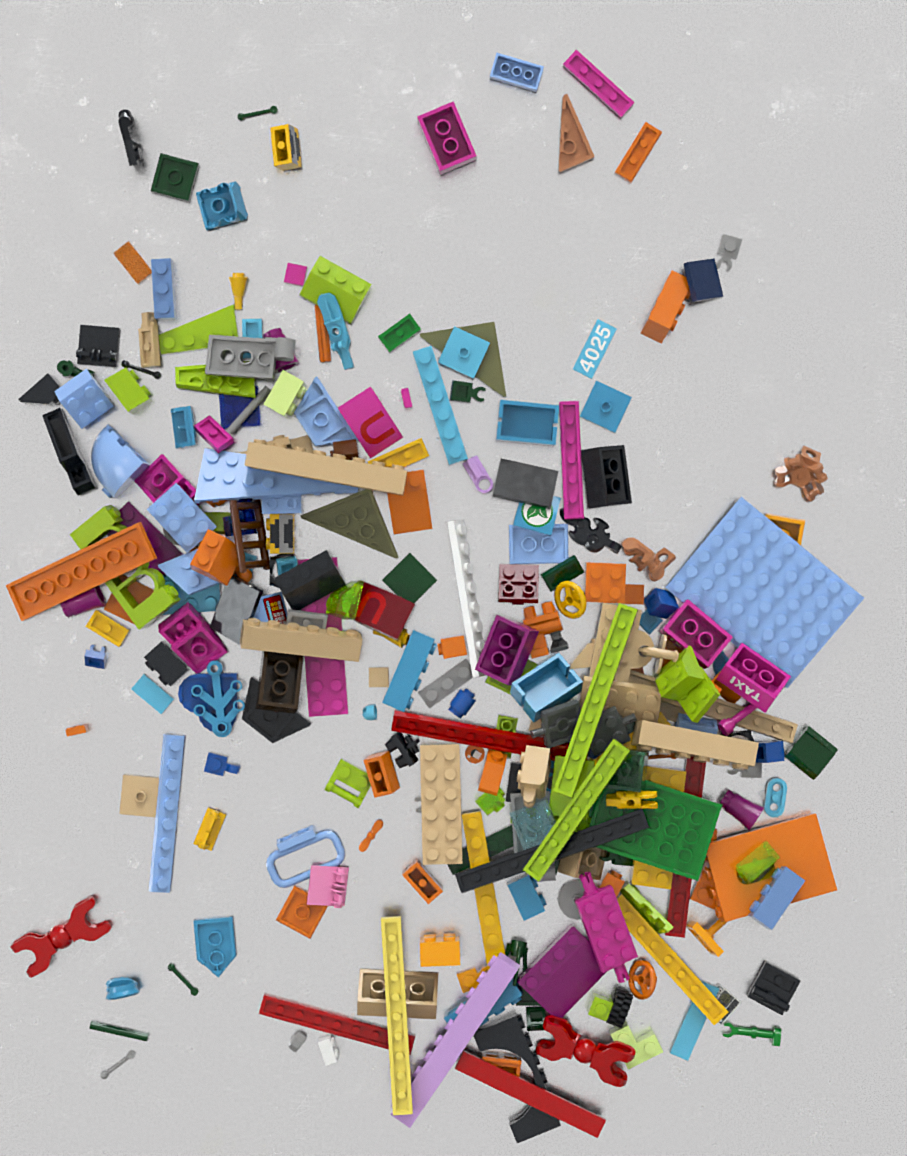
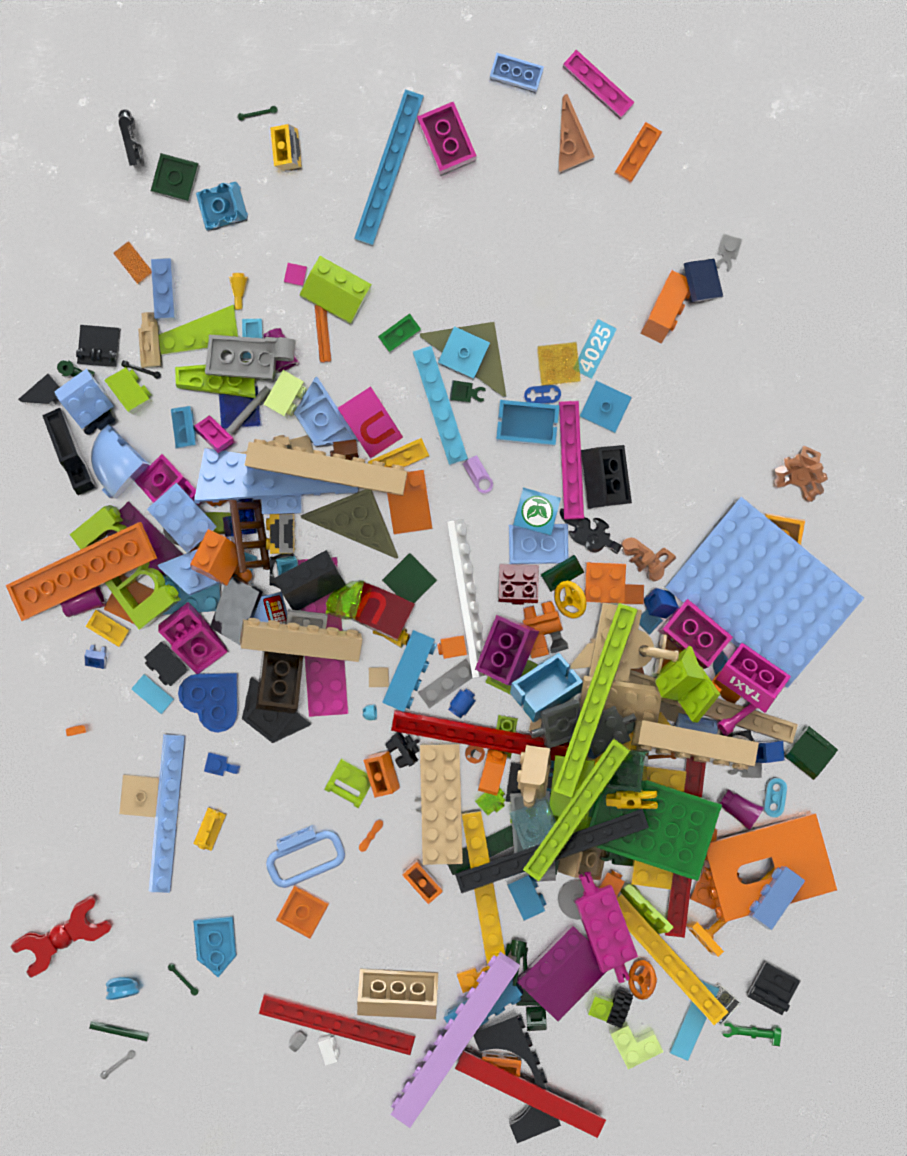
dark azure plant [191,660,245,737] -> none
bright pink hinge [307,865,349,908] -> none
medium azure piece [317,293,354,370] -> none
light yellow plate [381,916,413,1115] -> none
dark pink tile [401,388,413,410] -> none
light orange brick [420,933,460,967] -> none
black tile [493,458,558,509] -> none
red piece [535,1015,636,1087] -> none
clear neon green hinge [735,841,780,885] -> none
none -> black plate [83,409,116,435]
none -> dark azure plate [354,89,424,246]
none -> blue beam [524,385,561,404]
none -> clear yellow plate [537,342,581,386]

